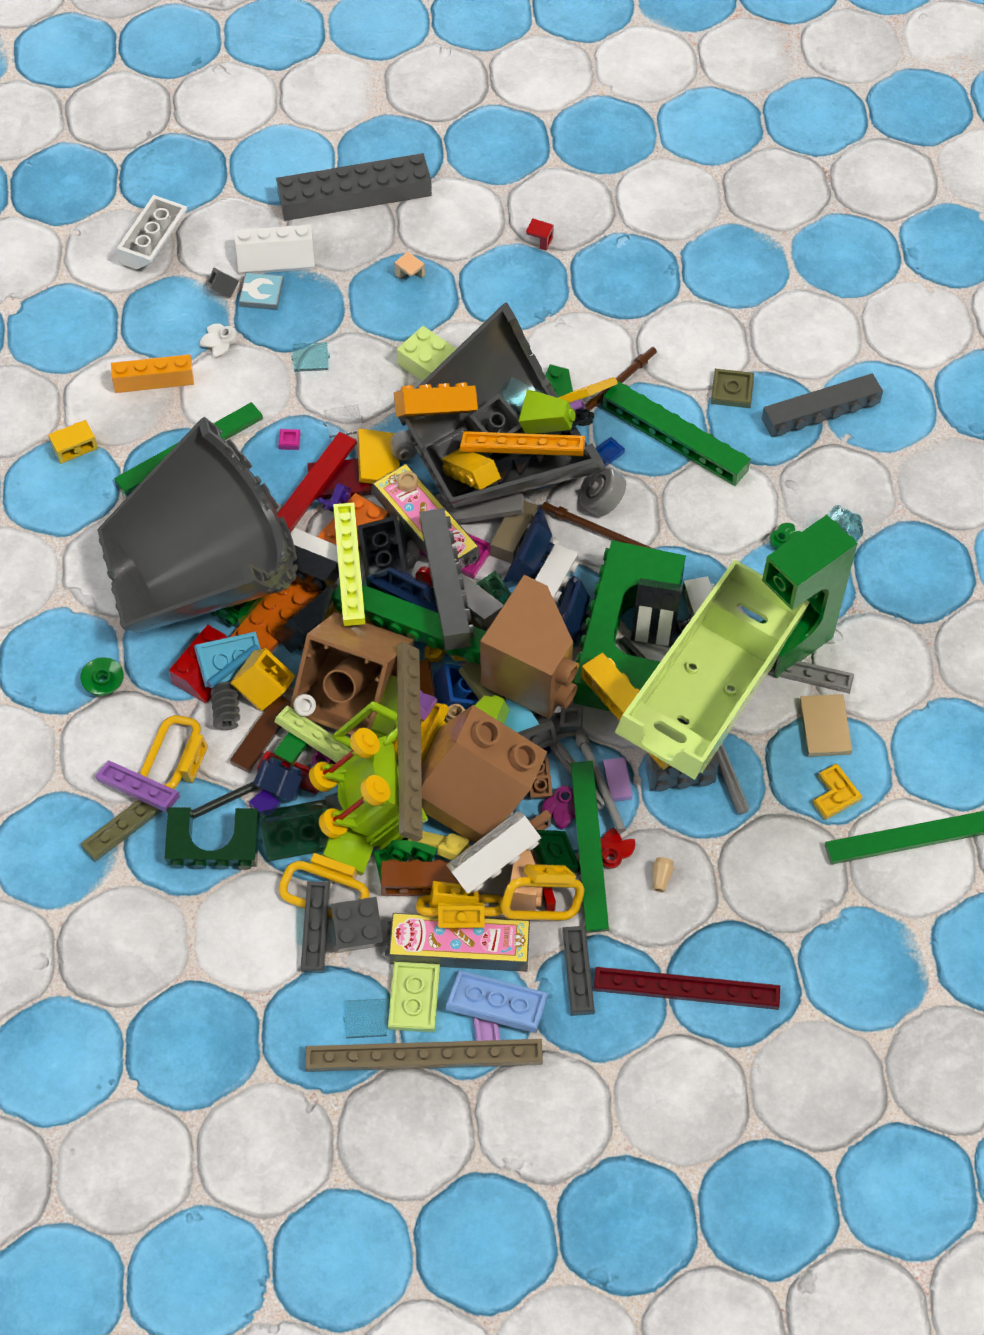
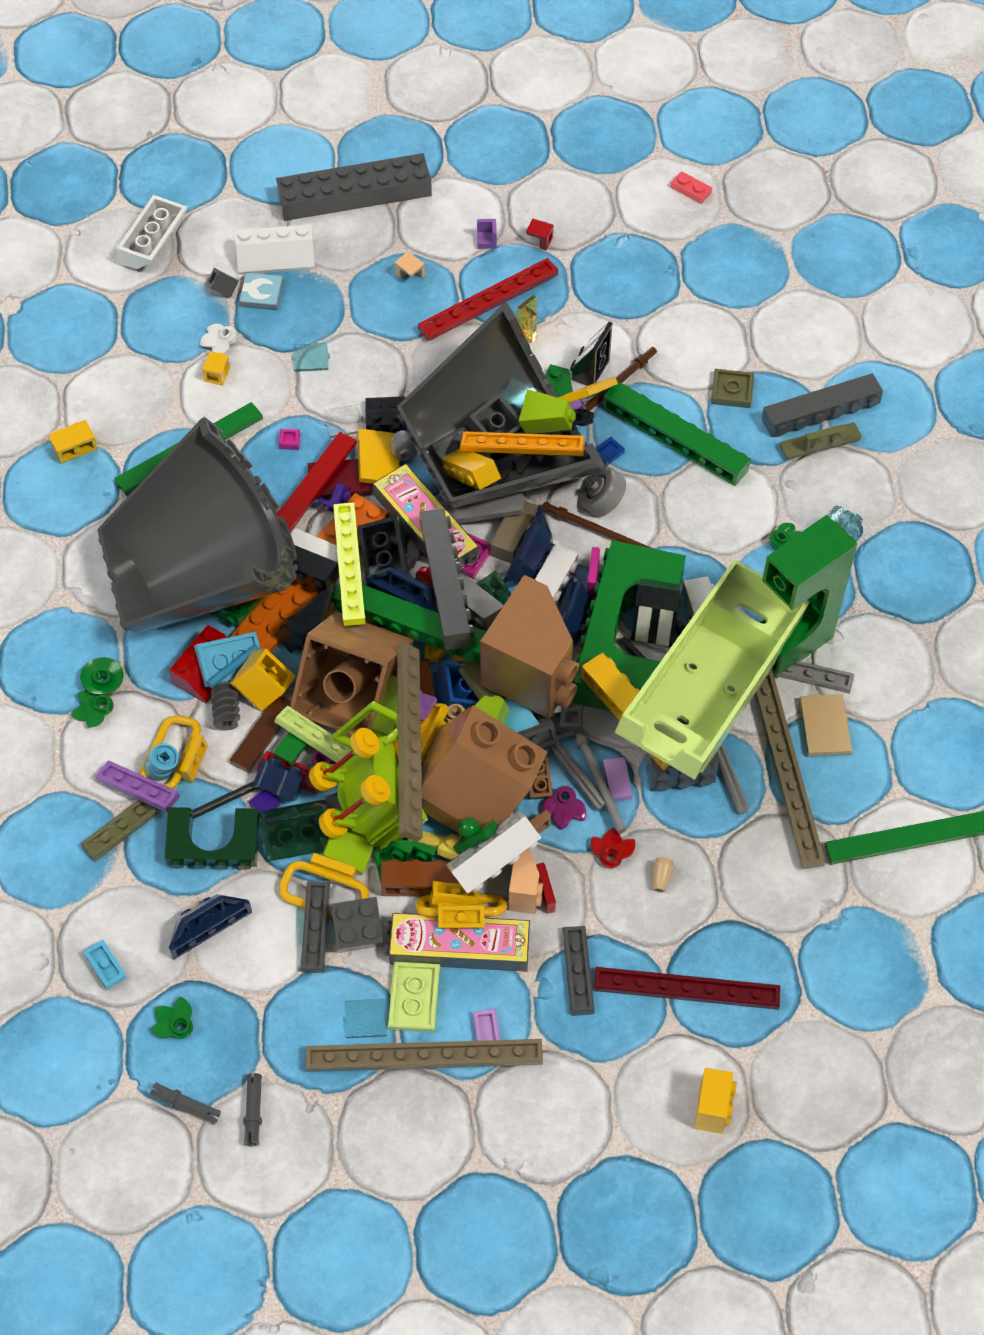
light orange brick [111,354,194,393] -> none
white tile [293,694,316,716] -> none
light orange brick [393,382,478,417] -> none
yellowish green brick [397,326,457,381] -> none
tan tile [397,471,418,492] -> none
light blue tile [446,970,548,1033] -> none
yellow bar [501,864,584,920] -> none
dark green tile [533,830,580,873] -> none
green tile [571,760,609,933] -> none
yellow tile [813,763,862,820] -> none
none -> green plate [71,690,114,728]
none -> medium azure plate [83,940,127,990]
none -> medium azure wheel [144,743,179,781]
none -> dark grey pin [150,1082,221,1125]
none -> green plate [151,997,193,1039]
none -> dark blue wedge [169,894,252,960]
none -> yellow brick [202,351,231,386]
none -> dark grey pin [243,1073,262,1147]
none -> black plate [365,396,407,433]
none -> red plate [418,258,558,341]
none -> green tile [453,817,498,854]
none -> medium lavender panel [477,219,497,249]
none -> clear yellow panel [517,295,537,343]
none -> black slope [570,322,613,386]
none -> dark pink tile [587,547,600,605]
none -> coral plate [670,171,712,204]
none -> yellow brick [694,1067,737,1134]
none -> dark tan plate [755,670,825,869]
none -> olive bracket [780,422,861,459]

